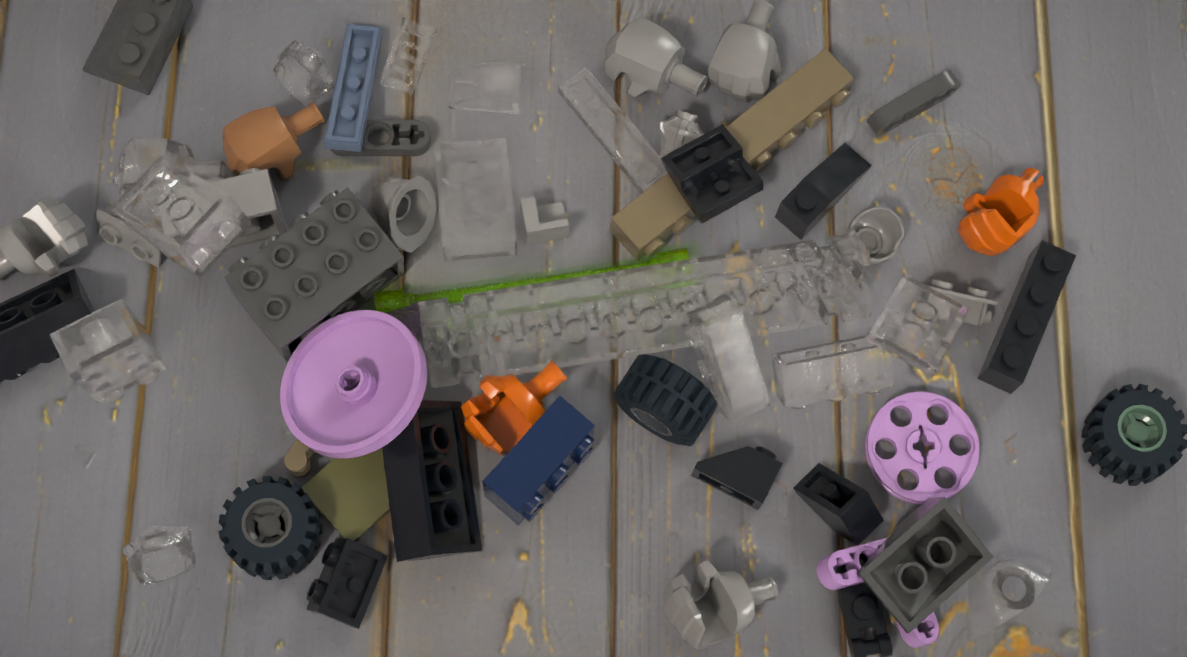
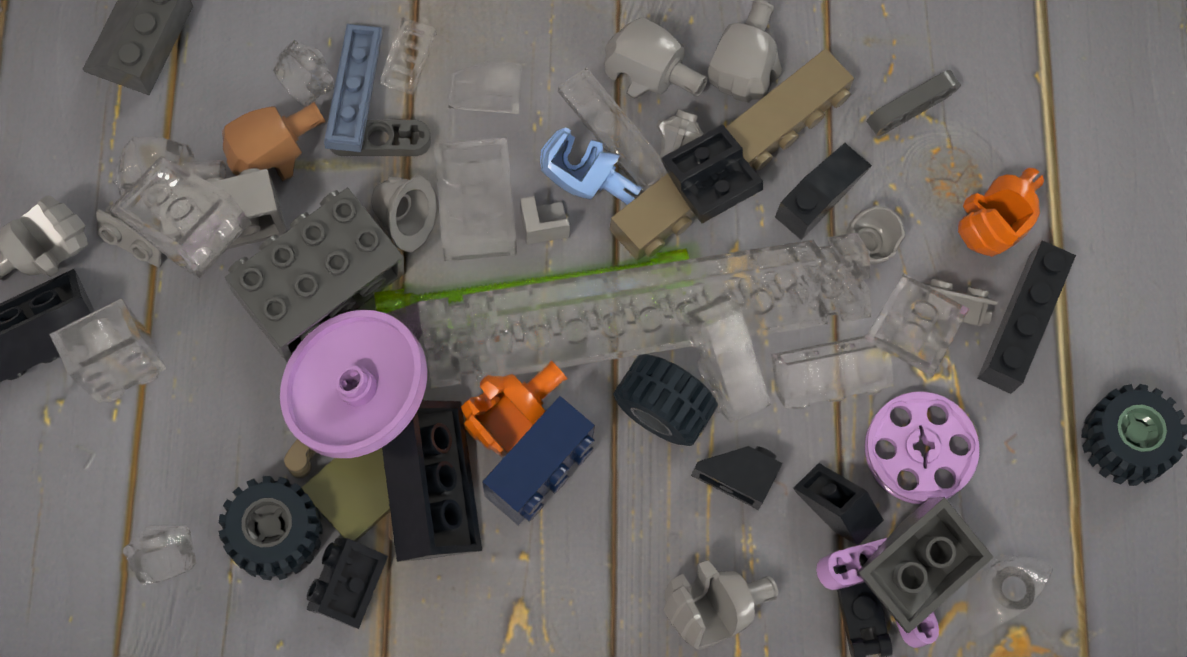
none -> light blue piece [540,127,642,205]

